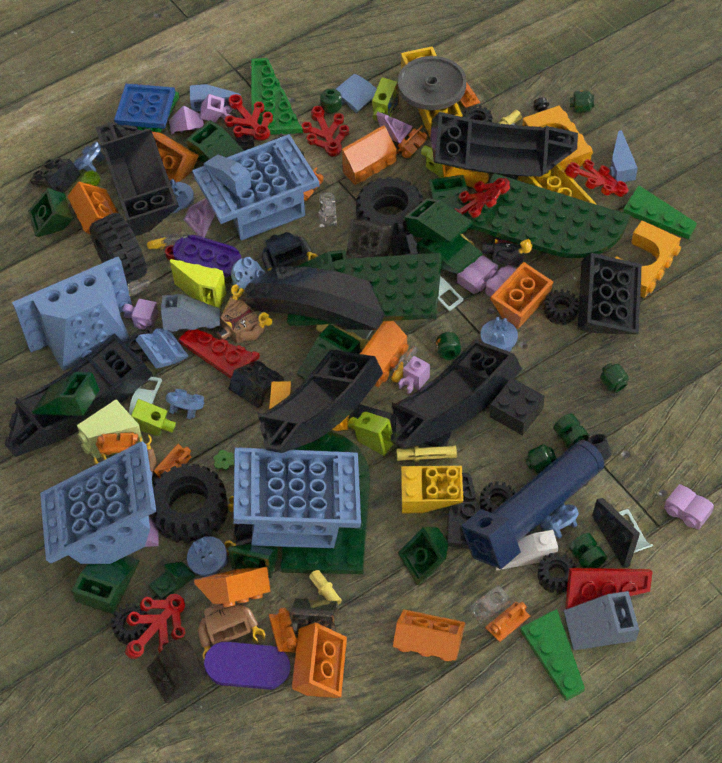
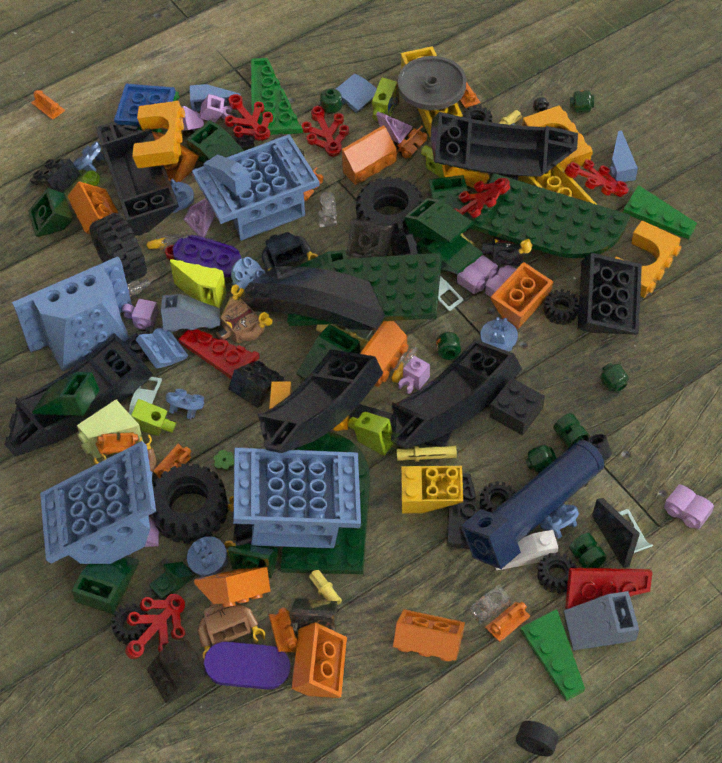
dark green slope [398,526,448,585] -> none
none -> orange hinge [31,90,65,120]
none -> light orange arch [132,101,185,168]
none -> black tyre [516,721,559,757]

